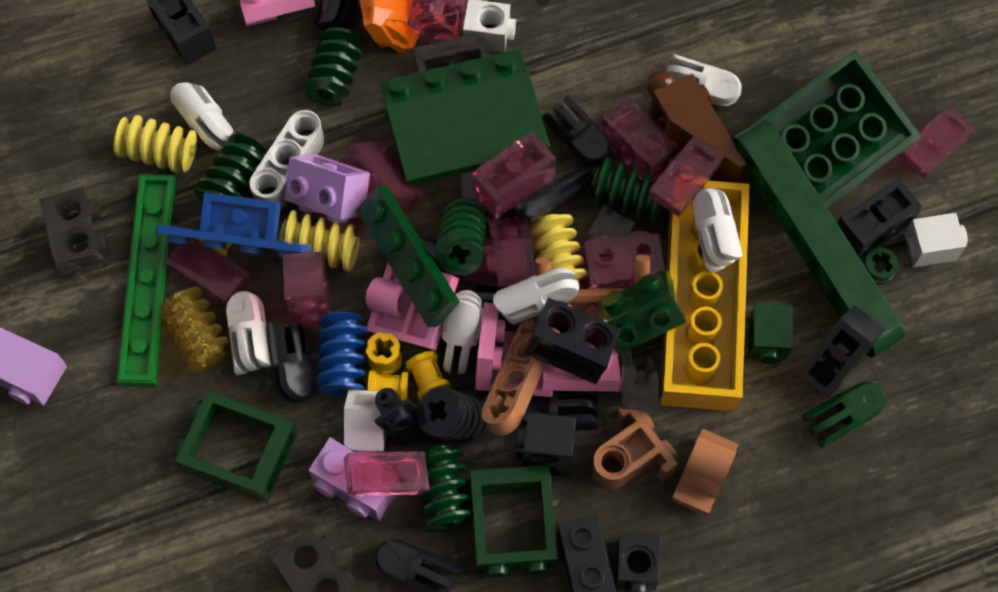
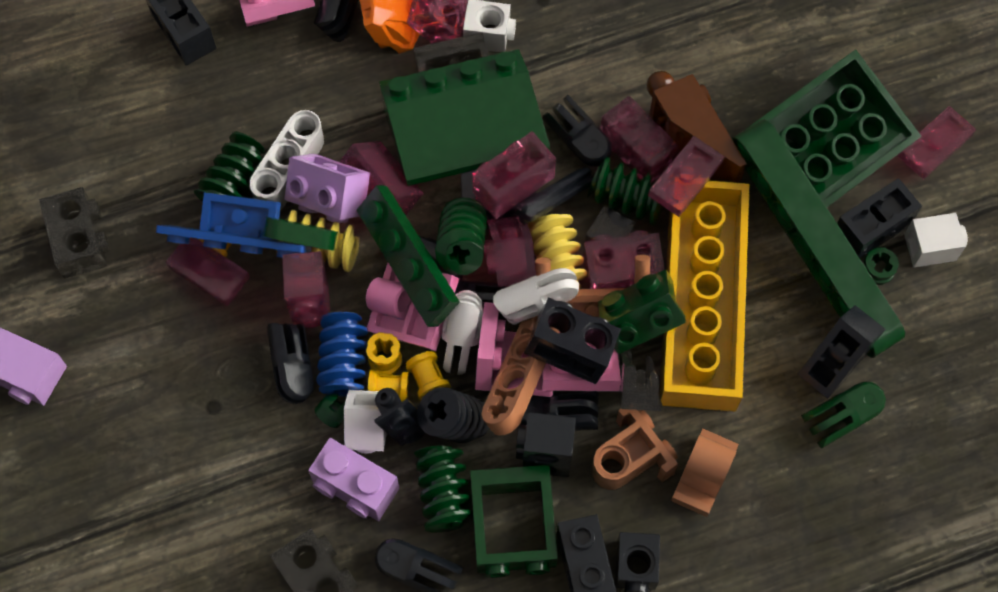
light yellow piece [114,115,197,173] -> none
green tile [116,174,177,387] -> none
clear yellow piece [160,287,229,374] -> none
white arm [170,83,234,151] -> none
dark green window [174,391,298,503] -> none
white arm [226,291,272,375] -> none
dark green piece [304,27,365,107] -> none
clear pink plate [344,451,430,497] -> none
white arm [666,54,742,106] -> none
white arm [693,187,743,273] -> none
dark green brick [748,303,793,364] -> none
none -> dark green beam [262,217,338,251]
none -> dark green hinge [314,394,346,428]

